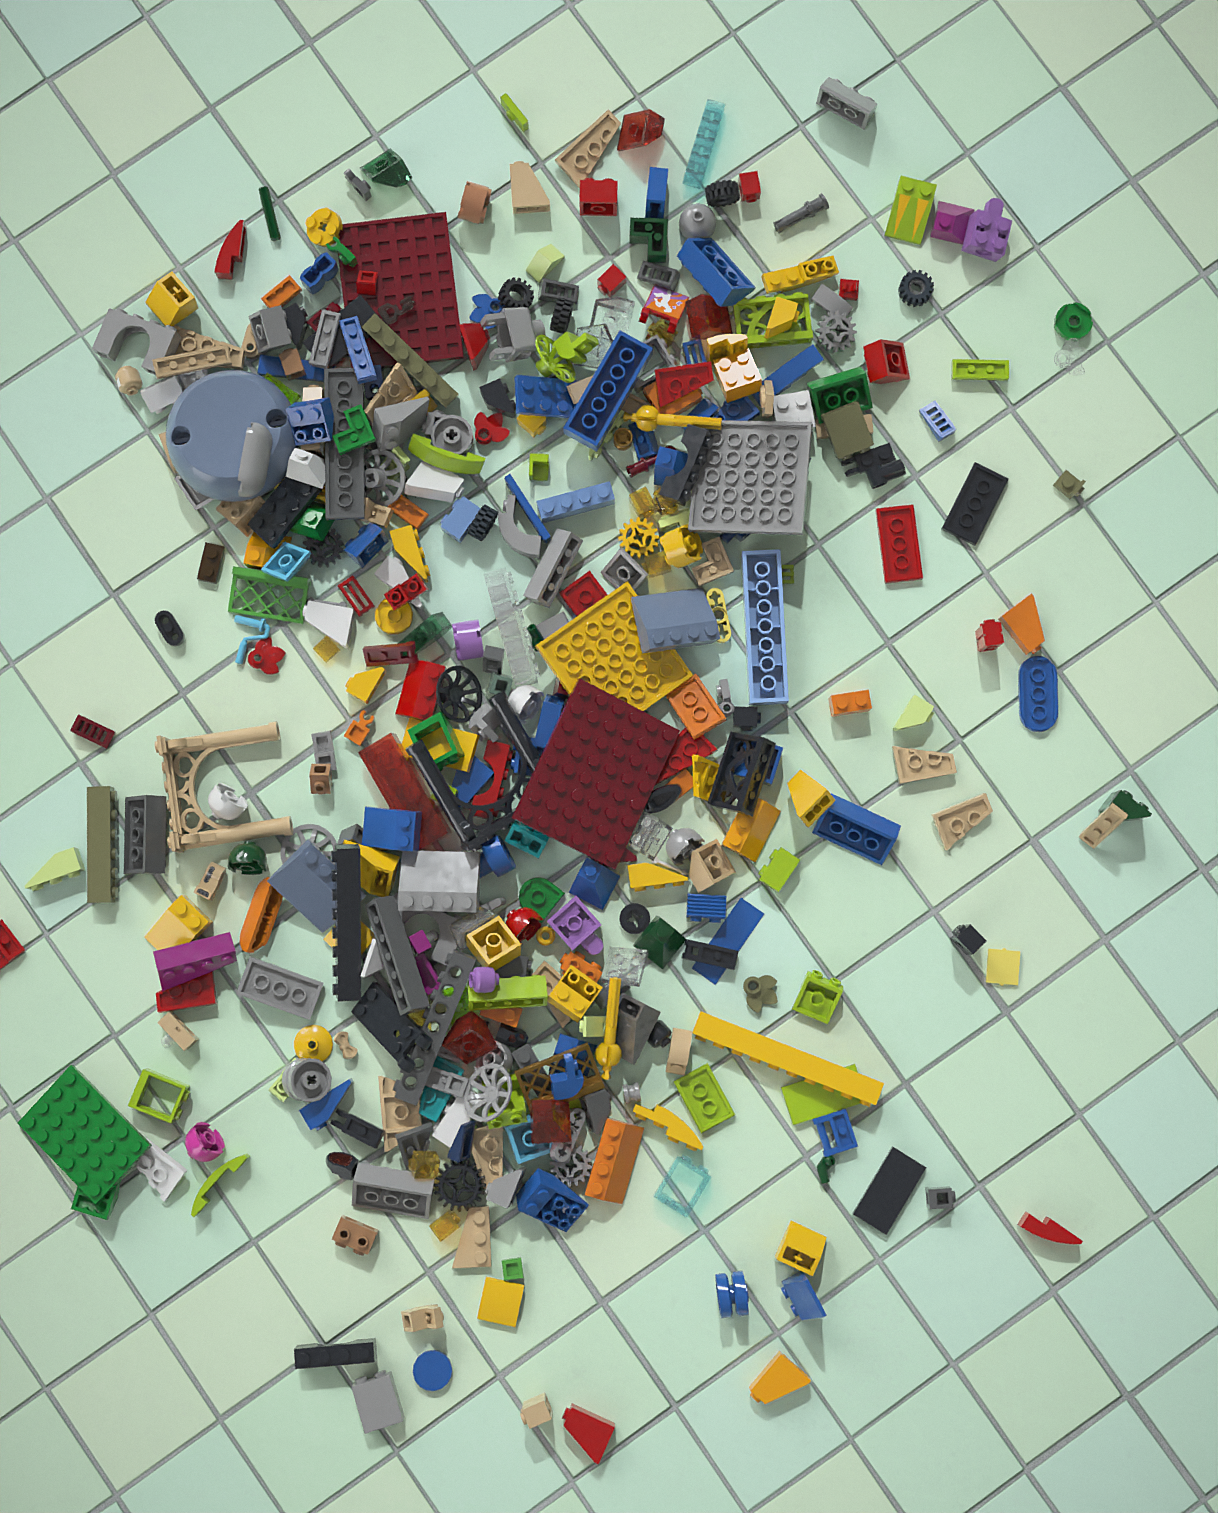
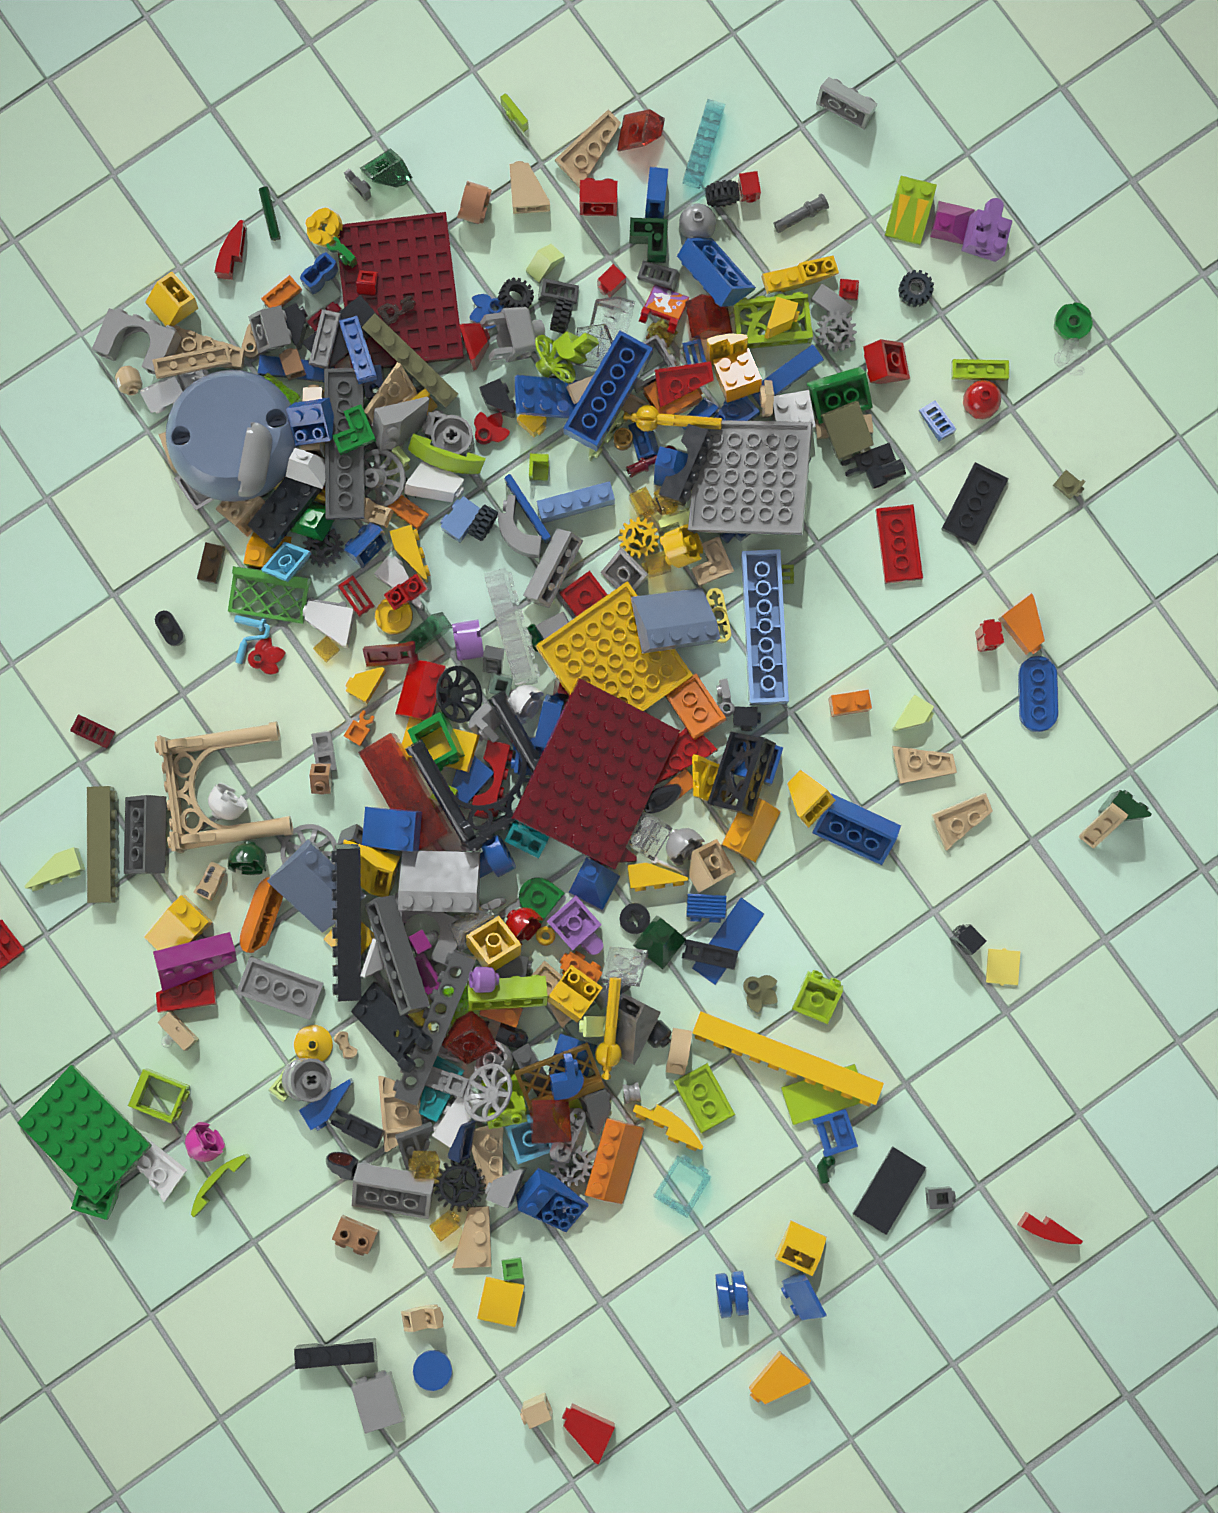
lime brick [758,847,800,893] -> none
none -> red cylinder [963,380,1002,419]

